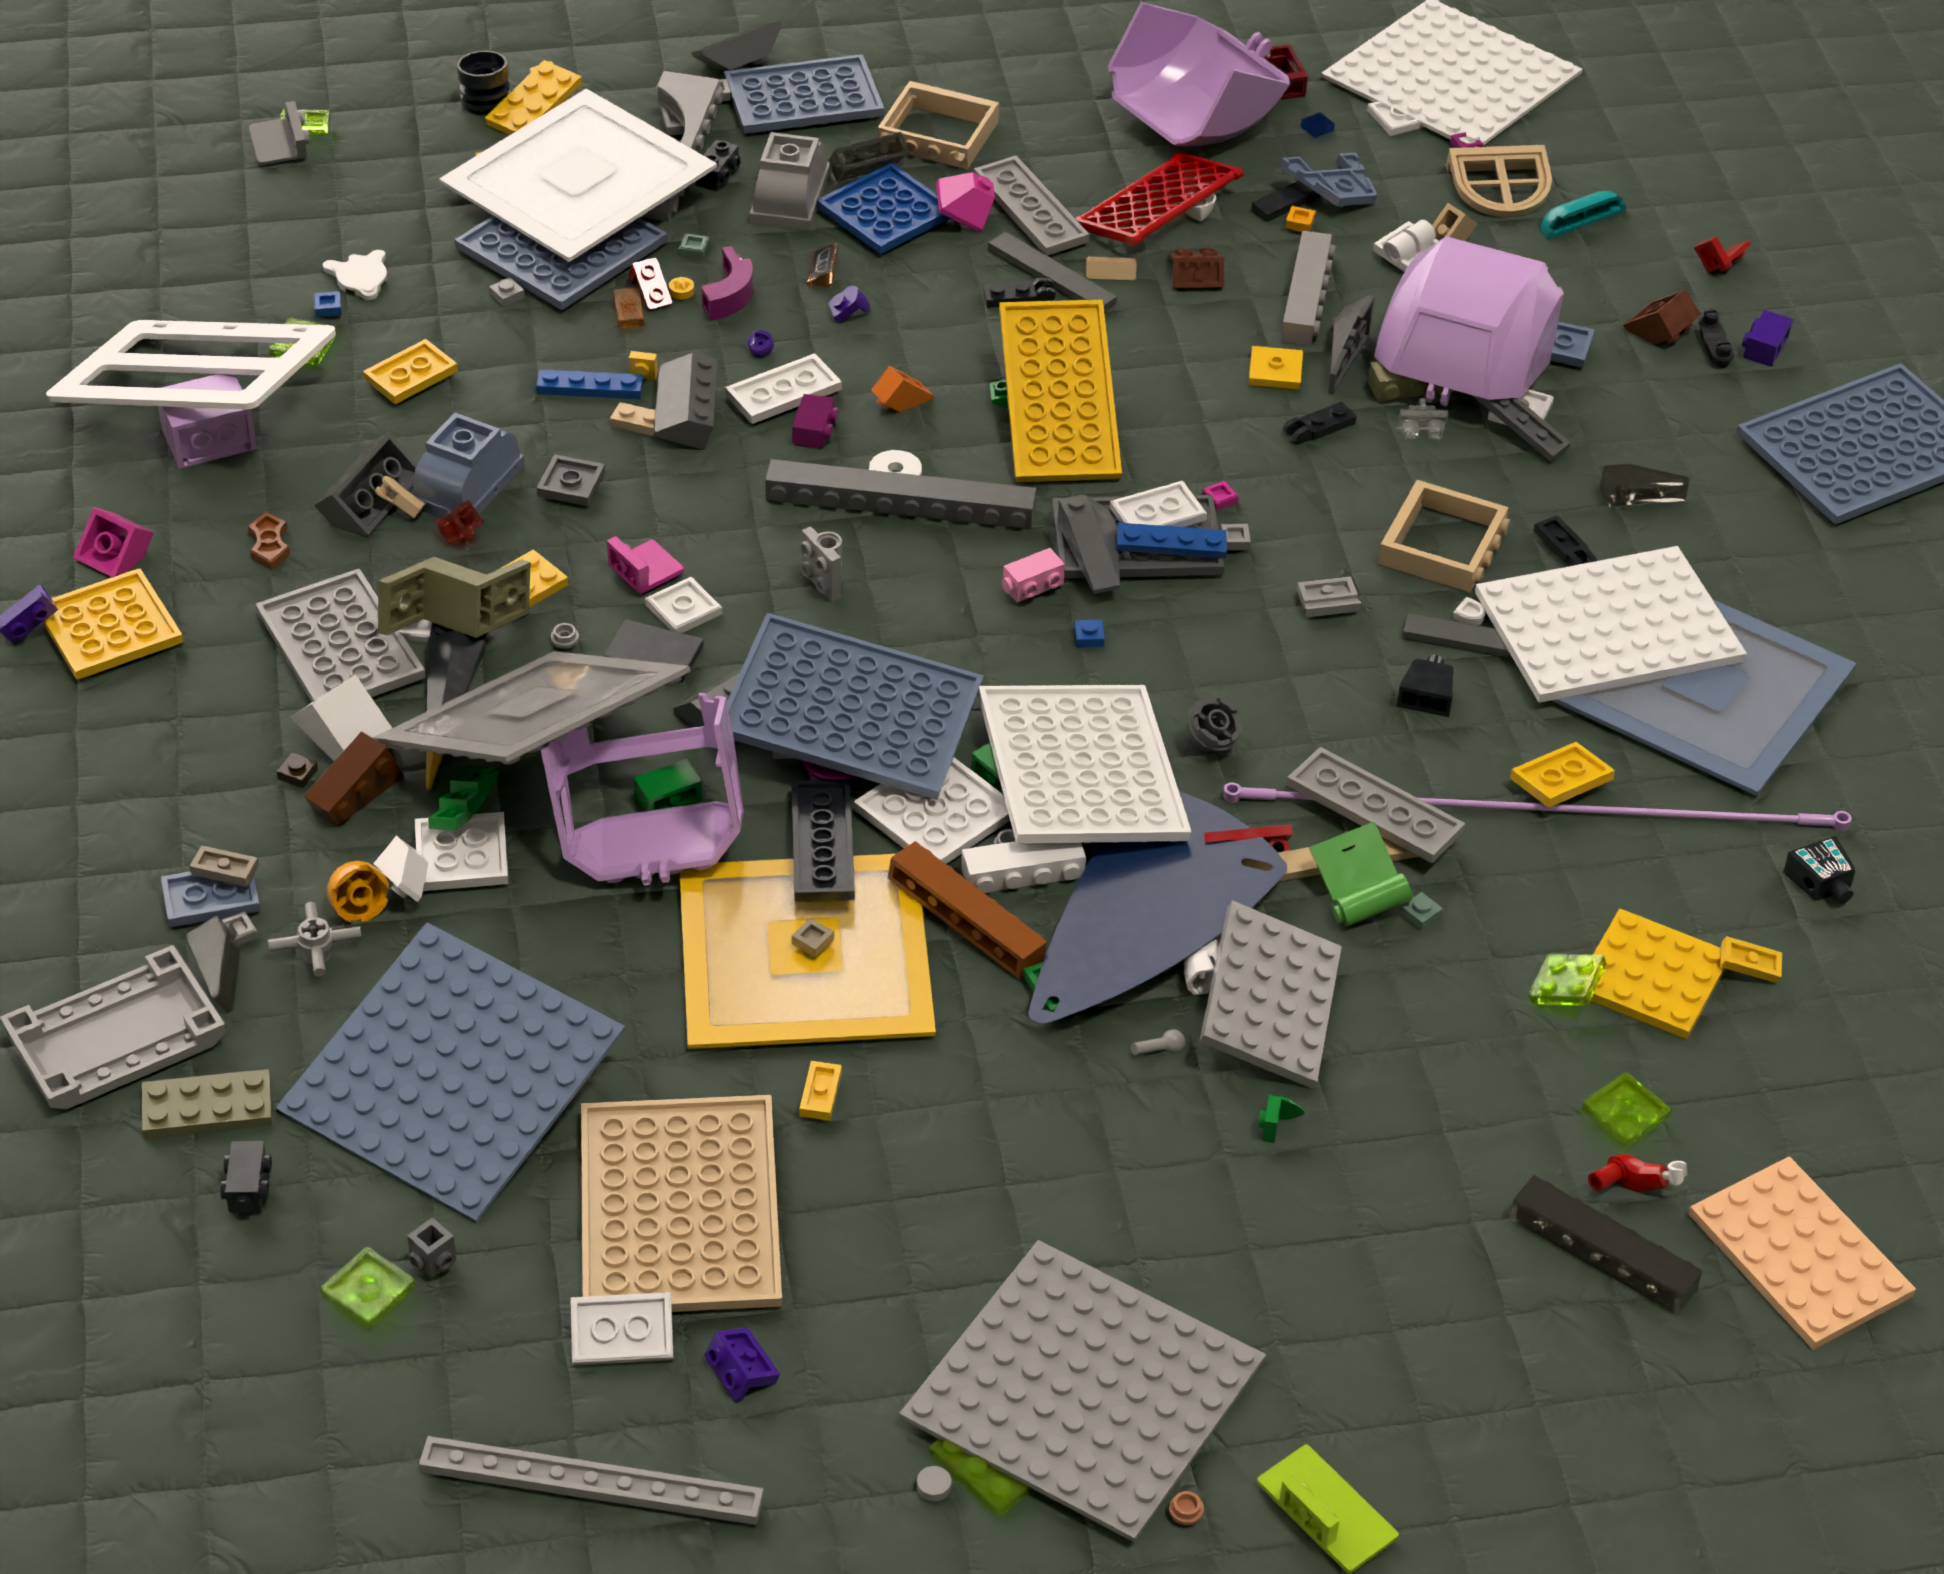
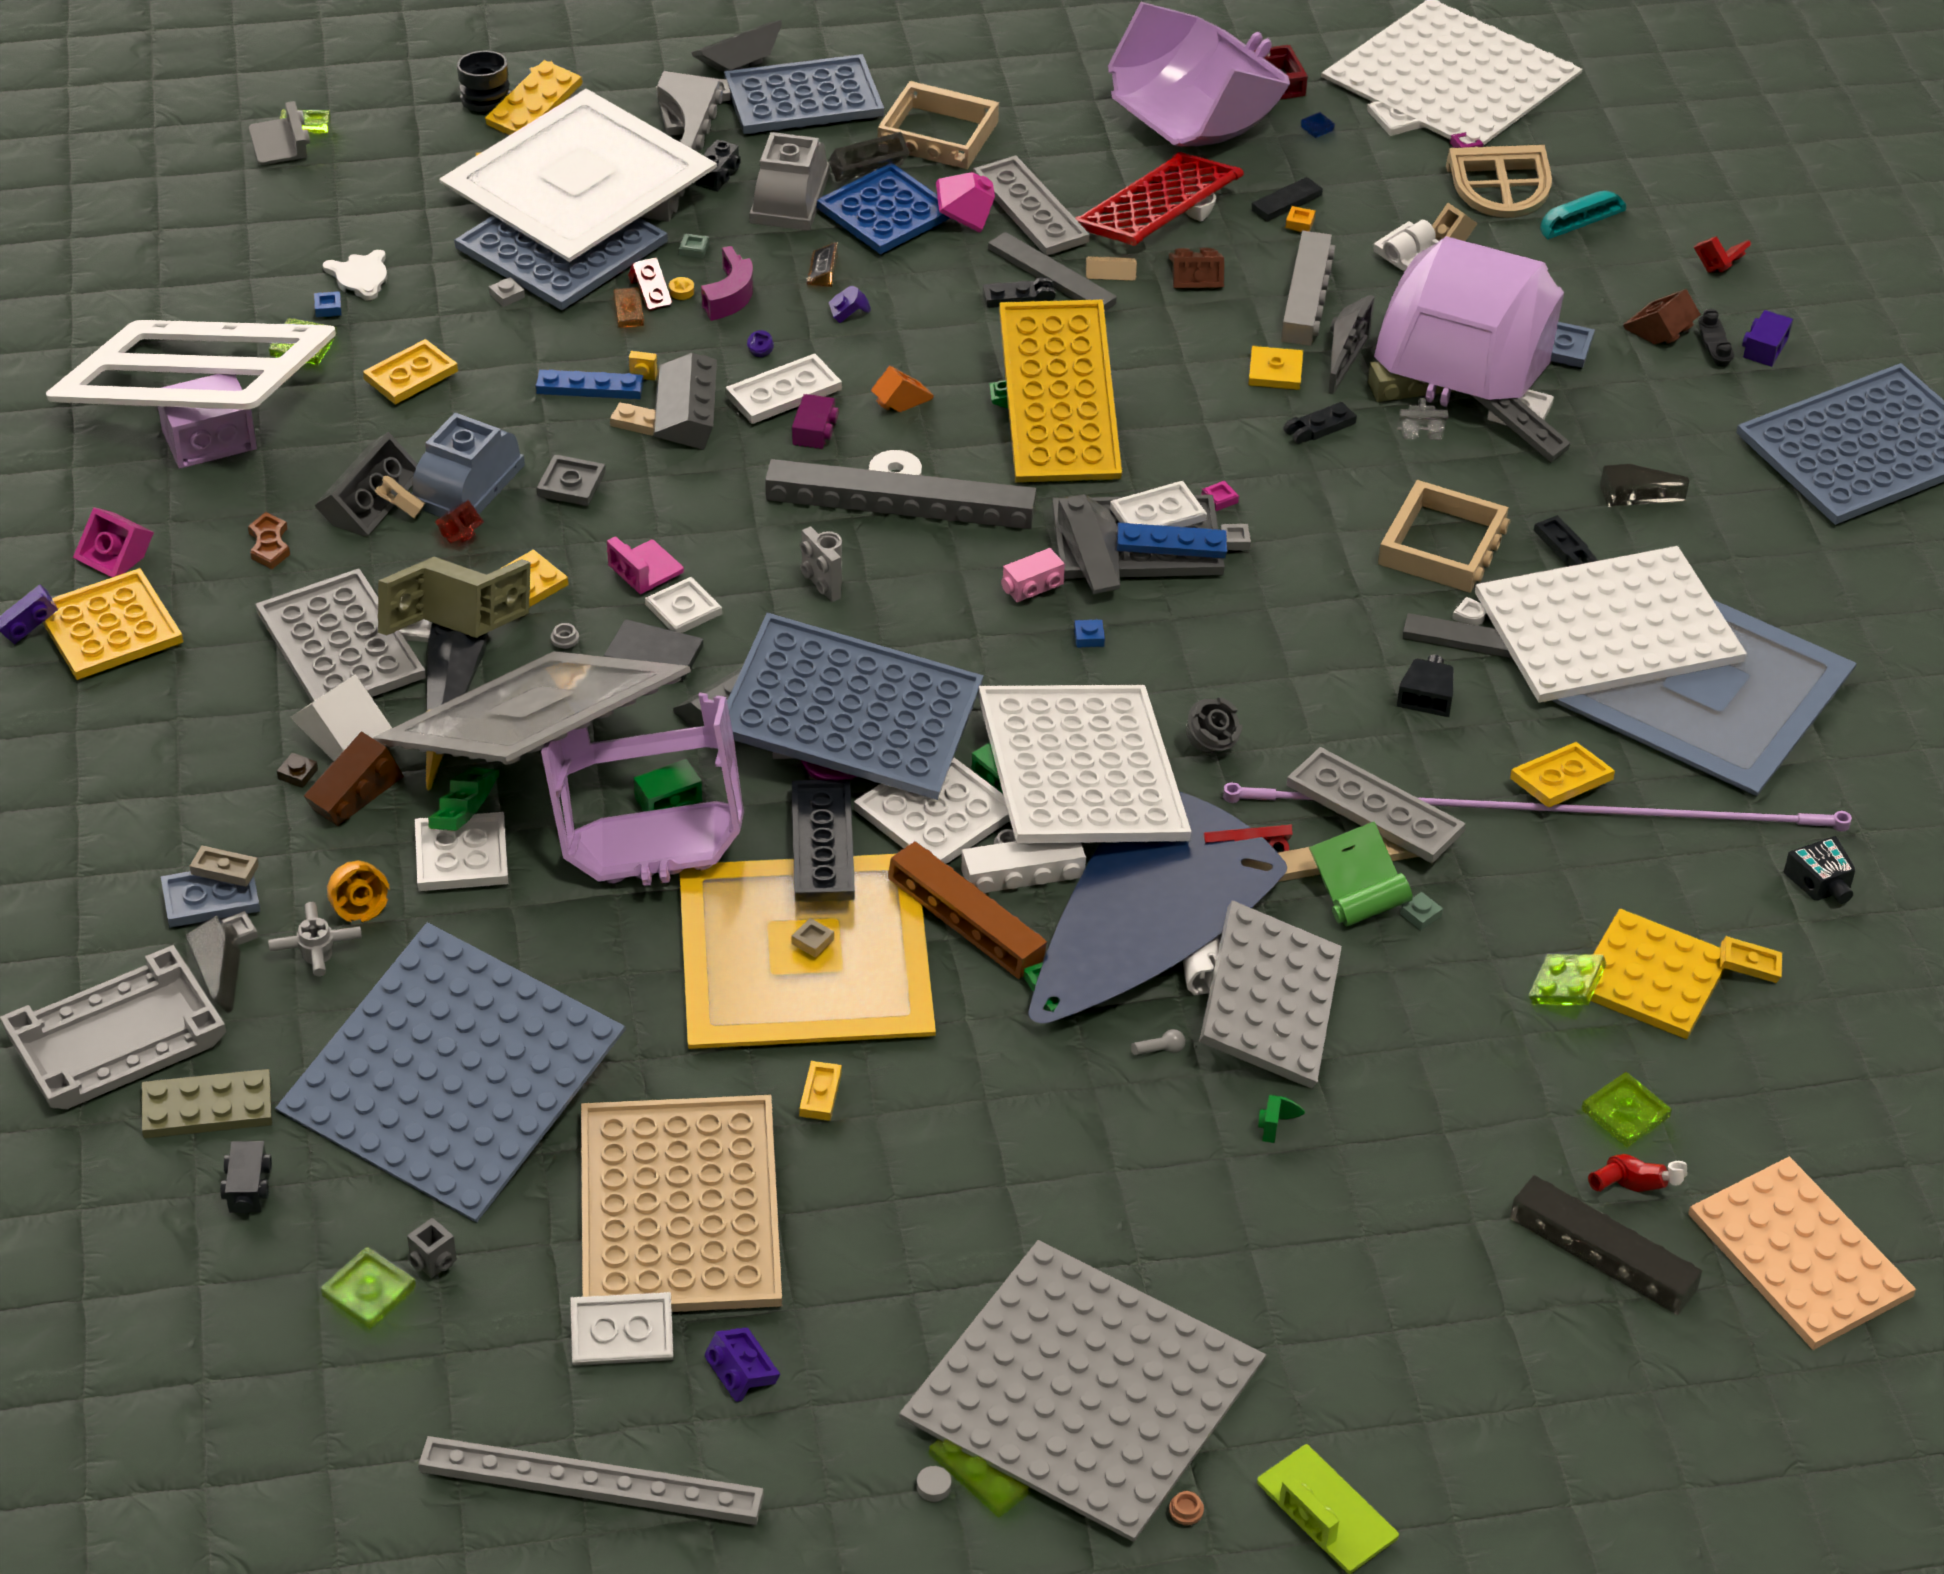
white slope [374,836,429,902] -> none
sand blue wing [1279,153,1378,207] -> none
light grey plate [1297,577,1361,617] -> none

